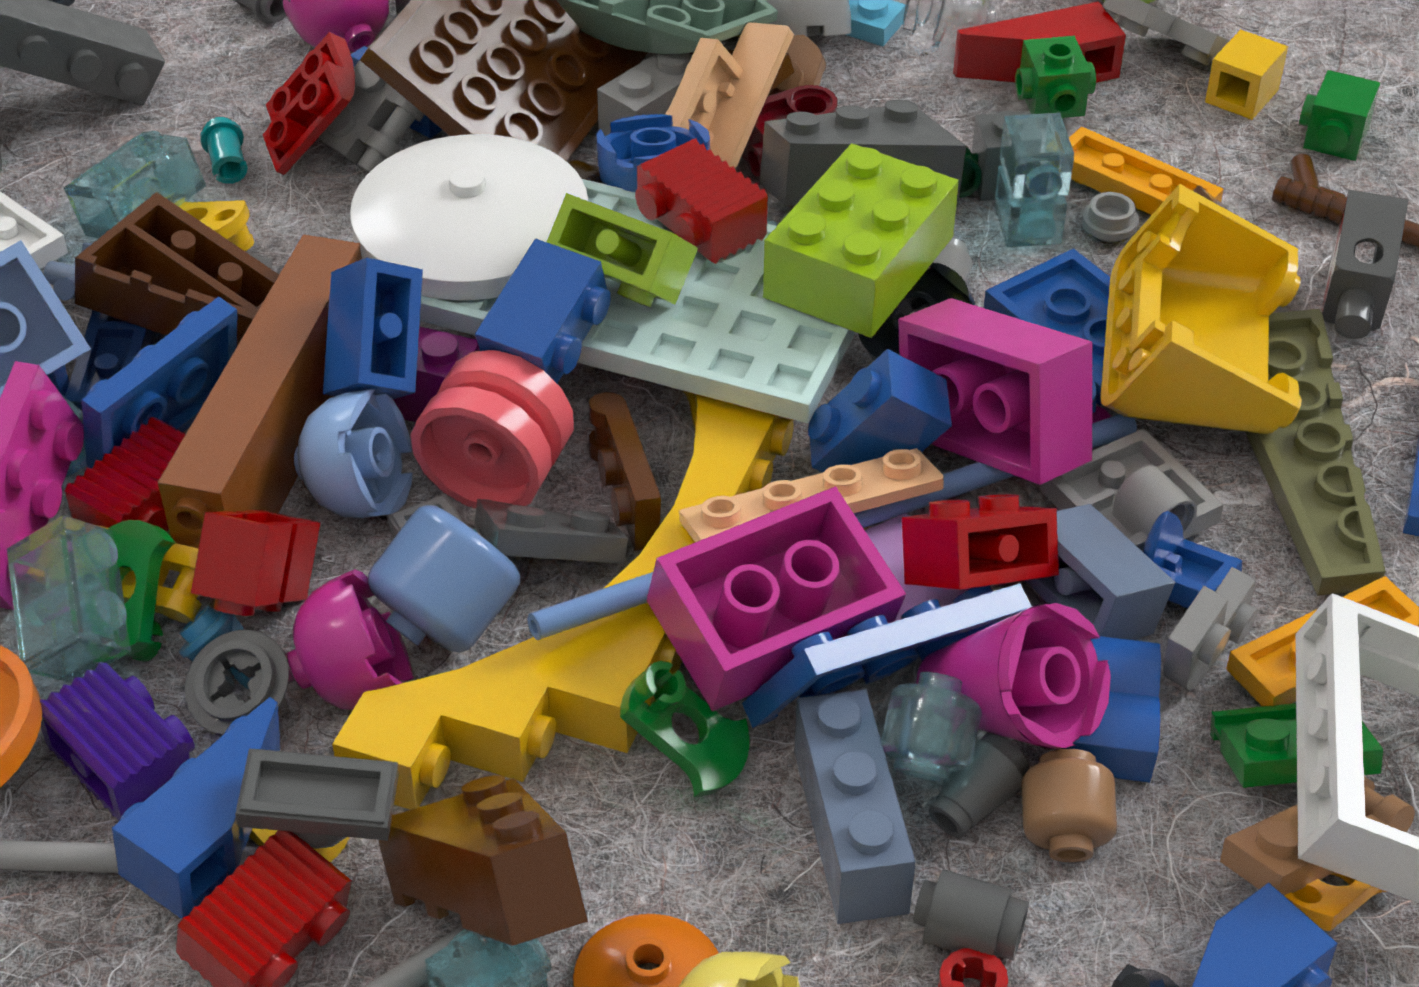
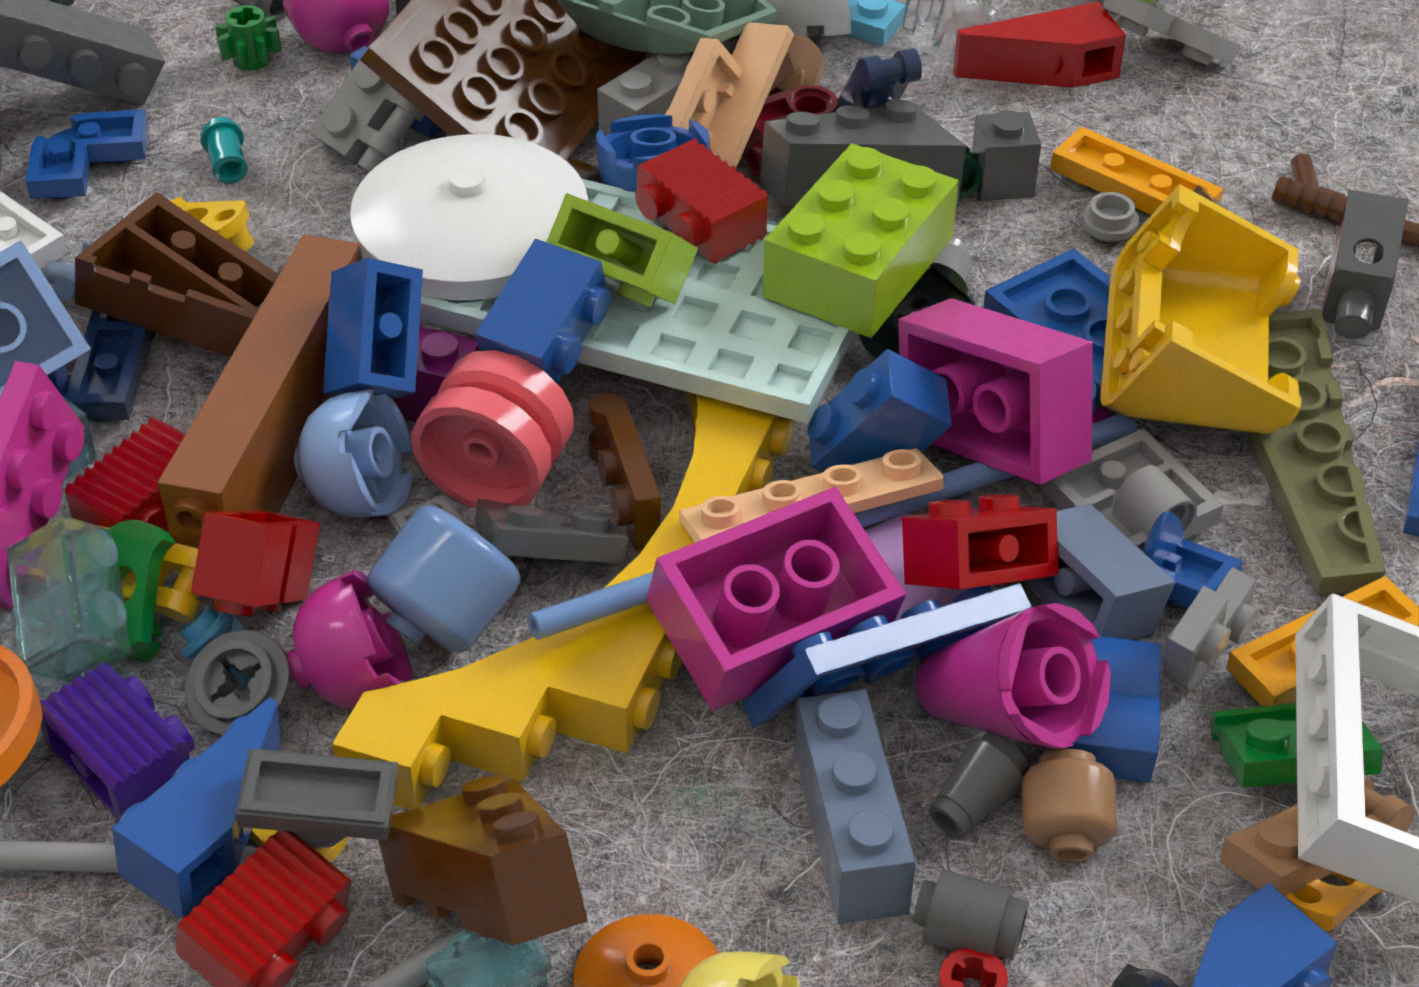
clear light blue brick [64,131,206,238] -> none
blue plate [82,296,237,468] -> none
red slope [262,32,355,175] -> none
green piece [620,661,750,797] -> none
clear light blue head [881,672,982,783] -> none
clear light blue piece [994,113,1074,247] -> none
green brick [1015,36,1096,121] -> none
yellow brick [1205,29,1288,120] -> none
green brick [1299,70,1381,161] -> none
none -> blue plate [26,109,149,199]
none -> green gear [215,5,282,71]
none -> dark blue plate [837,48,922,109]

